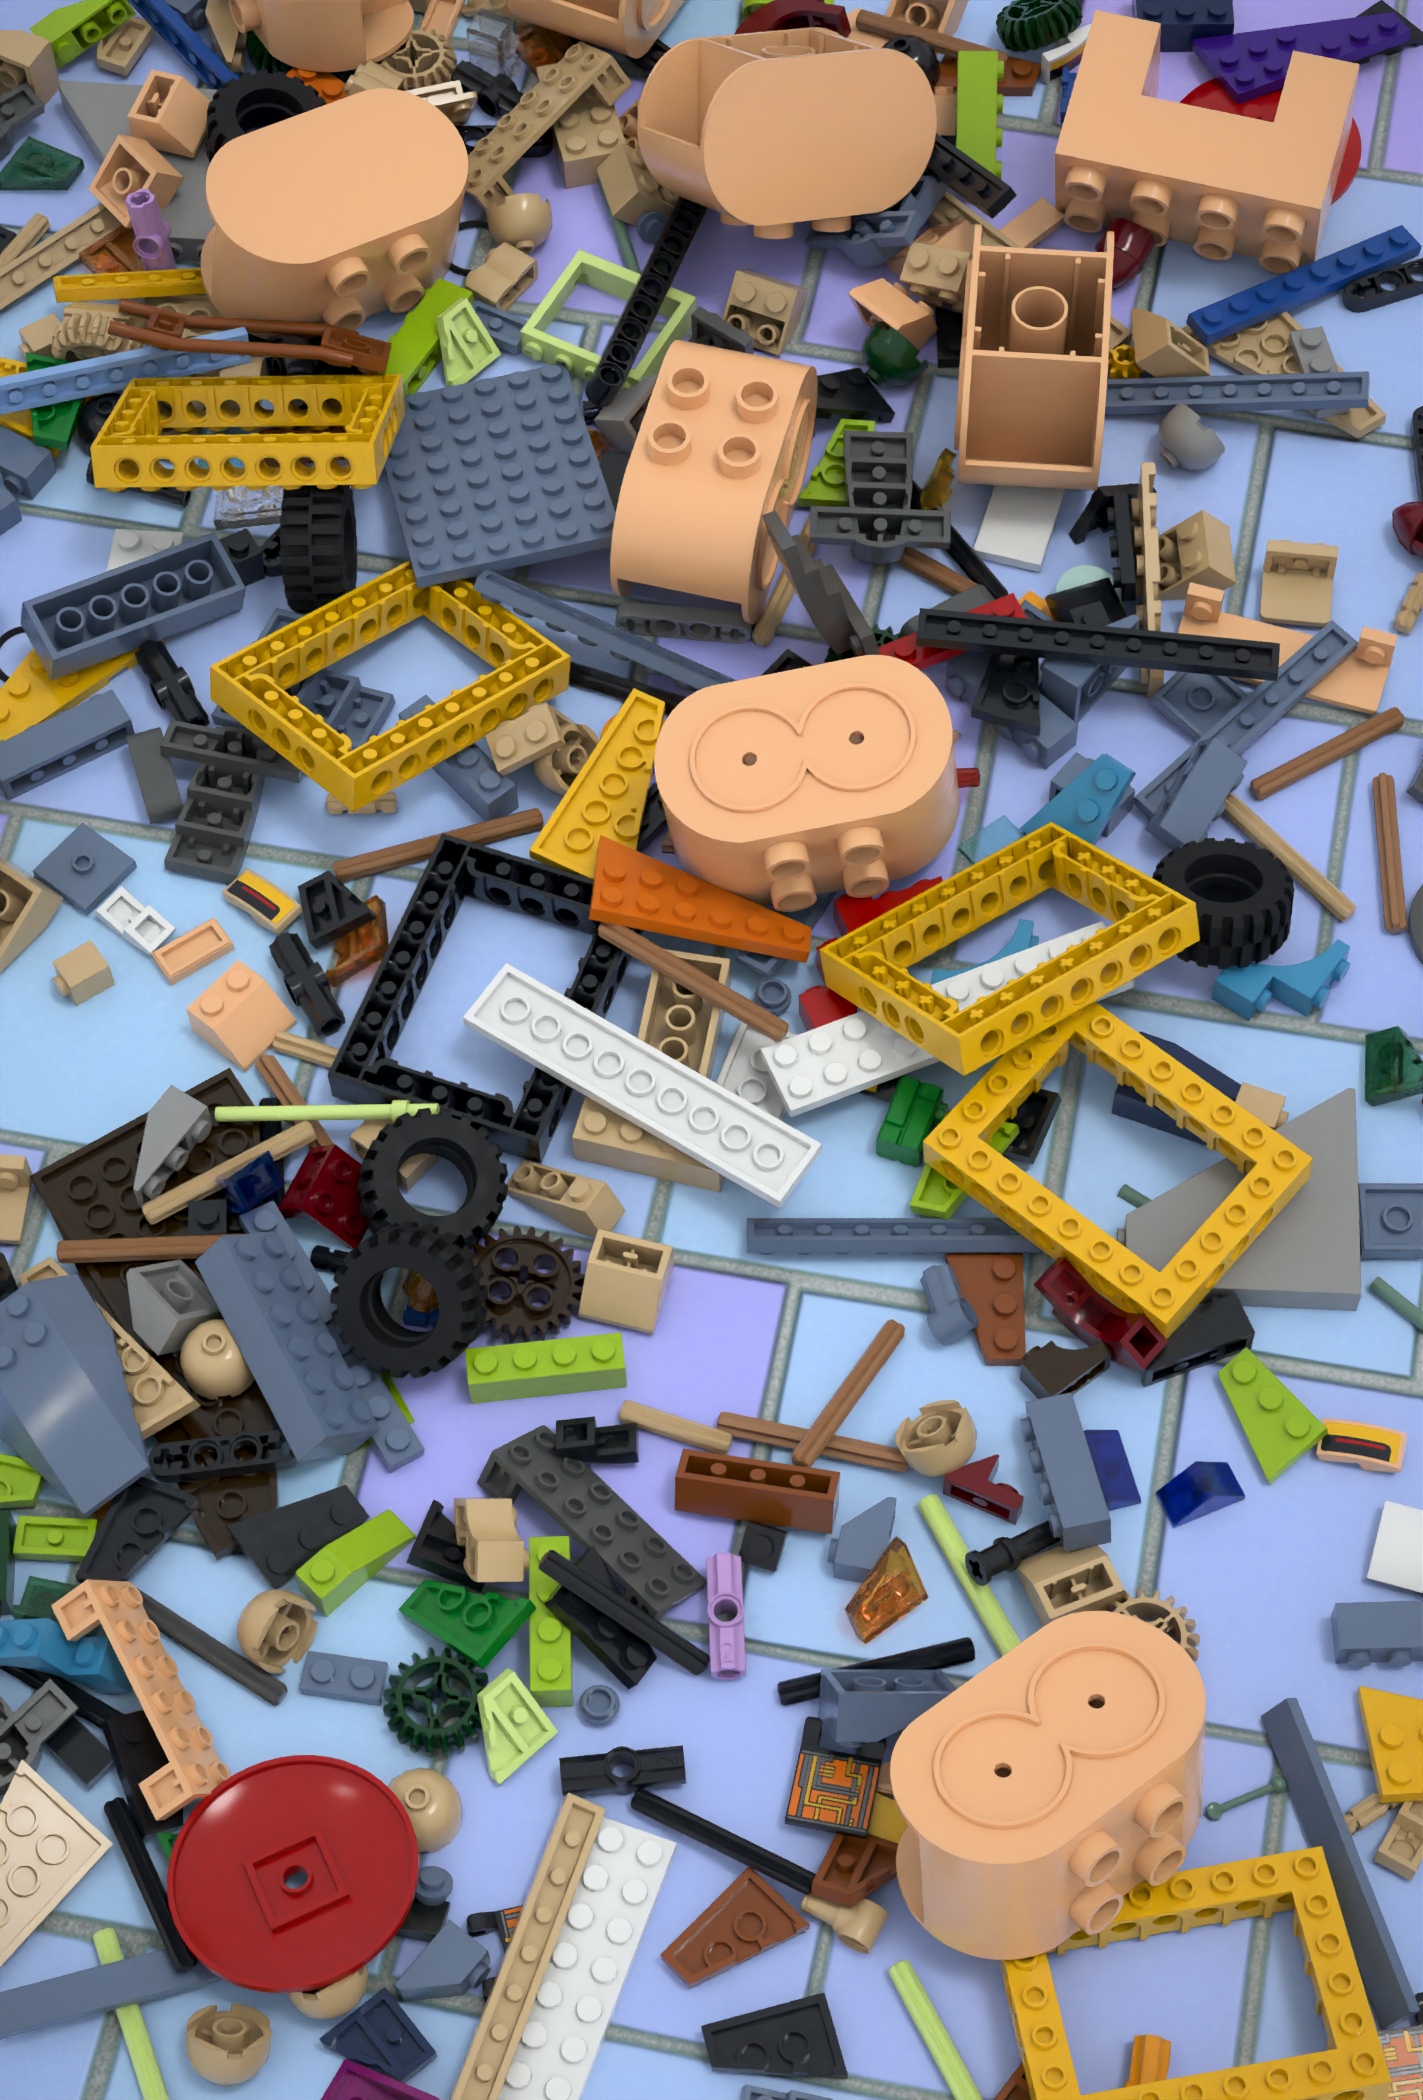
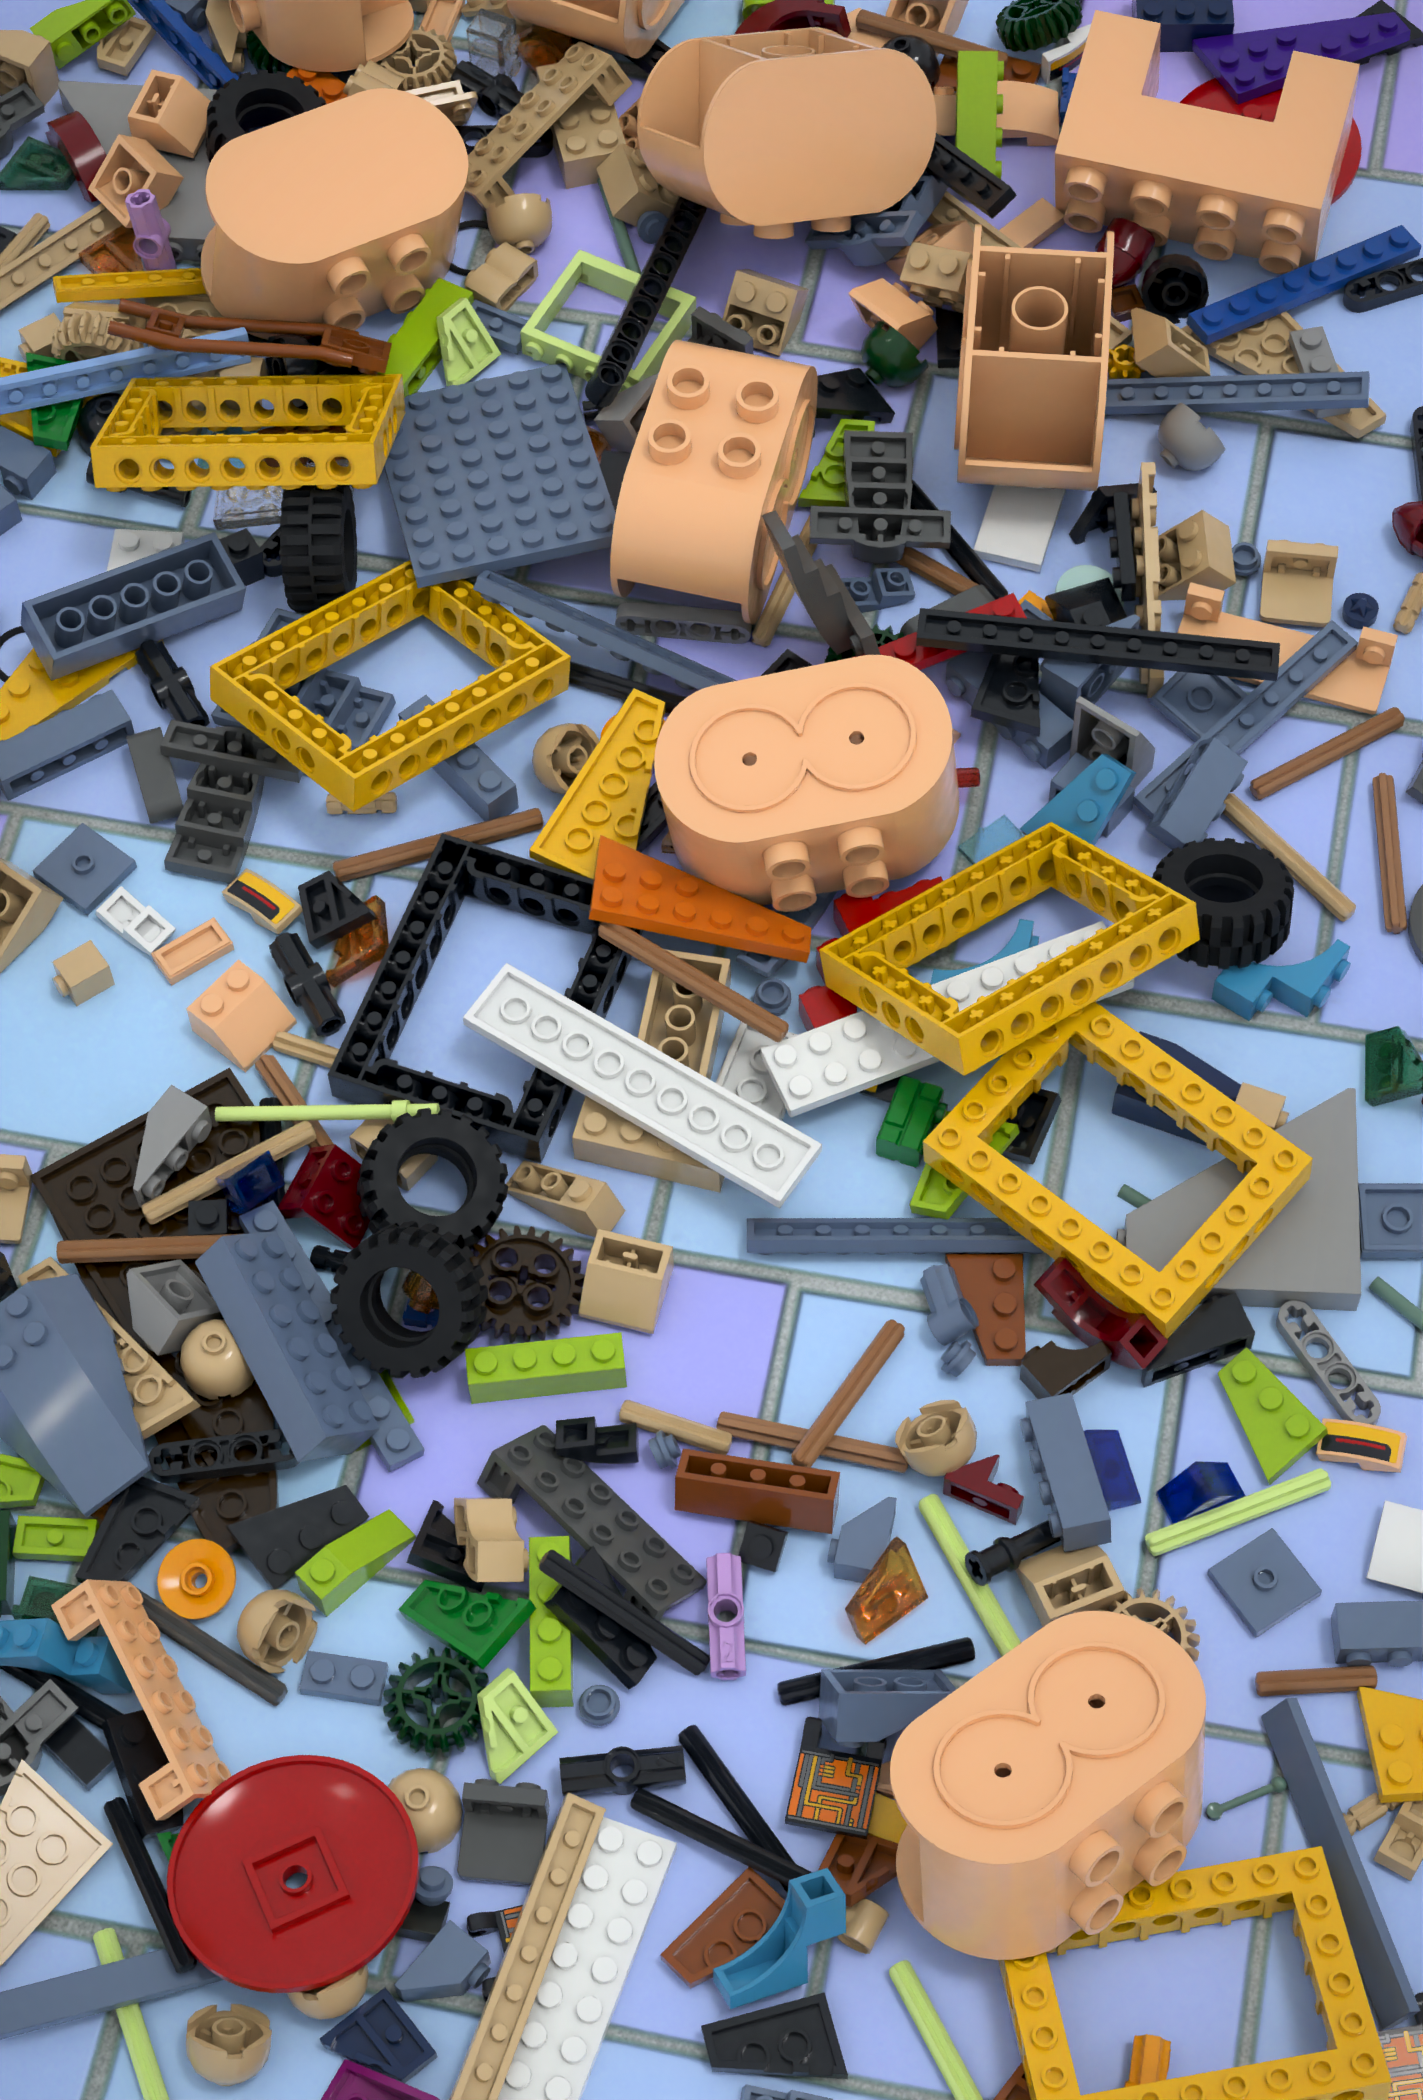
tan bracket [485,703,574,776] -> none
clear yellow slope [920,448,957,510] -> none
none -> dark red arch [45,111,107,202]
none -> light orange dish [157,1539,236,1620]
none -> dark grey bracket [457,1779,550,1885]
none -> sand blue plate [648,1430,681,1469]
none -> black axle [678,1725,796,1892]
none -> dark azure arch [713,1868,846,2009]
none -> sand blue slope [841,567,915,613]
none -> sand blue plate [940,1340,976,1377]
none -> light nougat slope [996,80,1060,146]
none -> light grey slope [1069,696,1155,789]
none -> reddish brown tile [1111,284,1146,322]
none -> black cylinder [1141,254,1209,324]
none -> yellowish green axle [1145,1468,1331,1556]
none -> sand blue plate [1207,1528,1322,1638]
none -> sand blue plate [1232,542,1261,576]
none -> medium nougat axle [1255,1665,1377,1696]
none -> light grey beam [1276,1300,1381,1425]
none -> dark blue tile [1342,593,1379,629]

